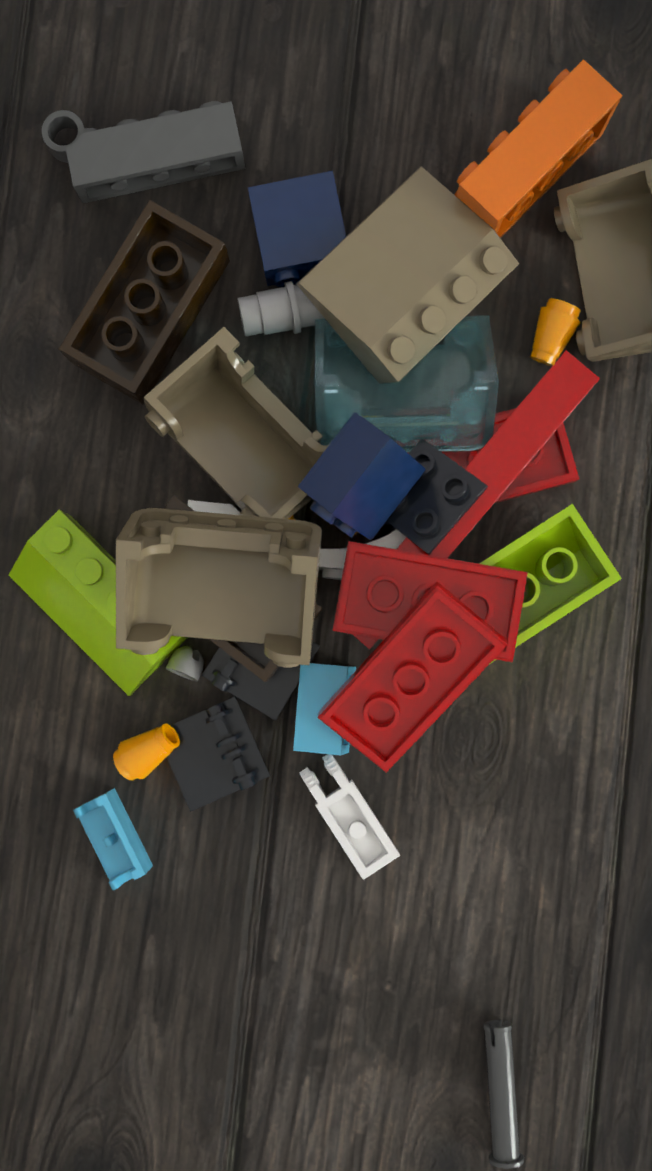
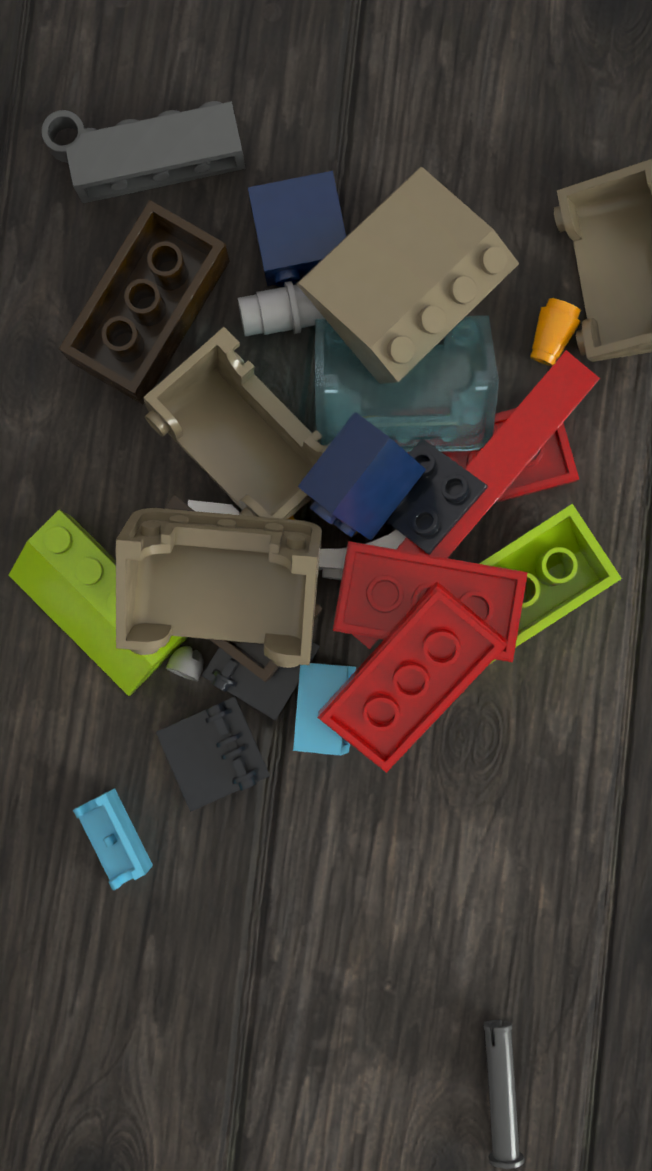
light orange cone [113,724,180,780] -> none
white hinge [299,754,400,880] -> none
orange brick [454,59,623,238] -> none

